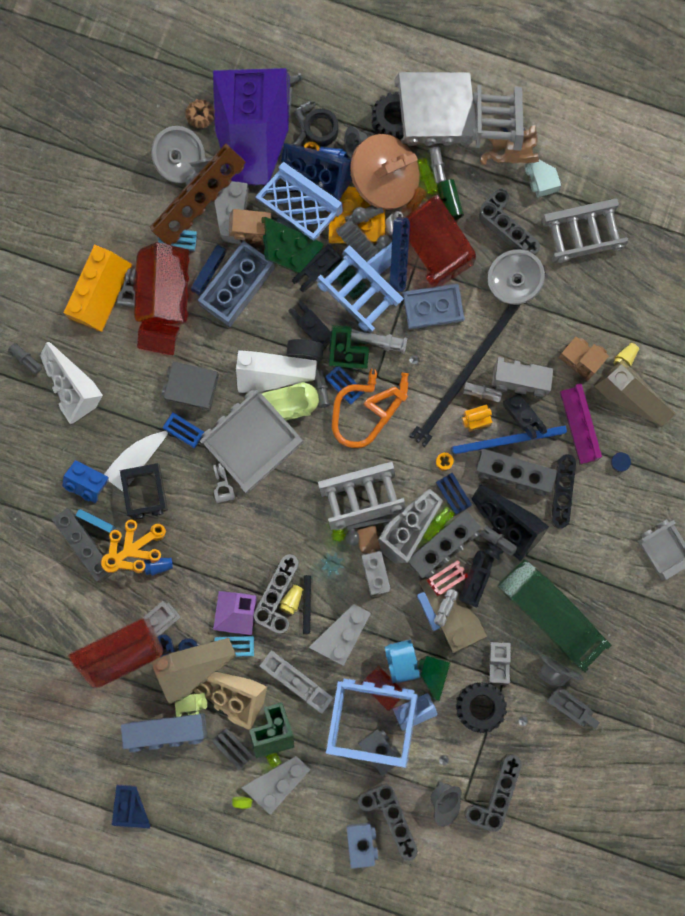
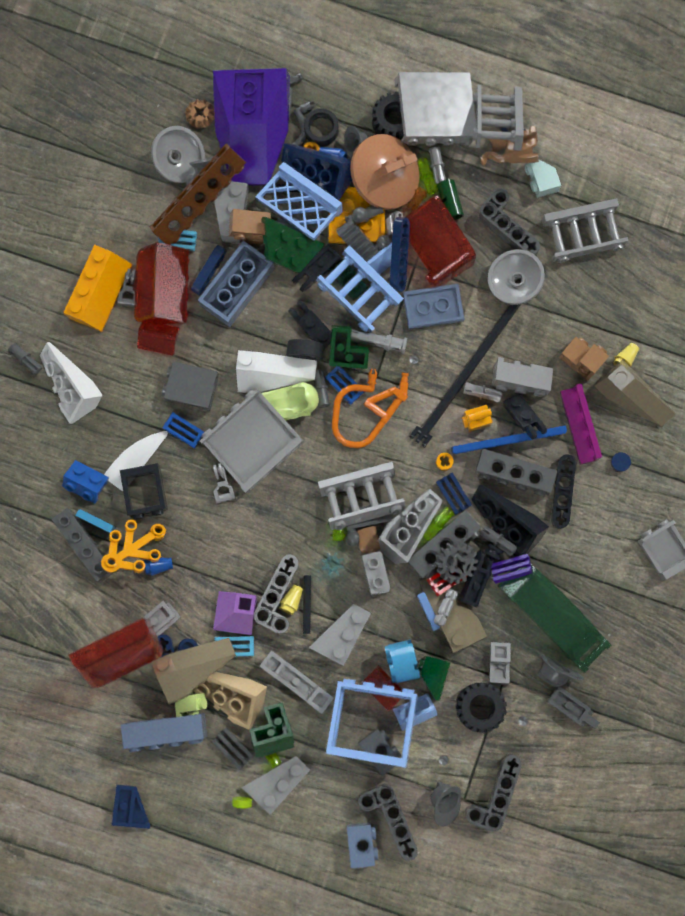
none -> dark grey gear [435,541,478,584]
none -> dark purple tile [492,554,533,584]

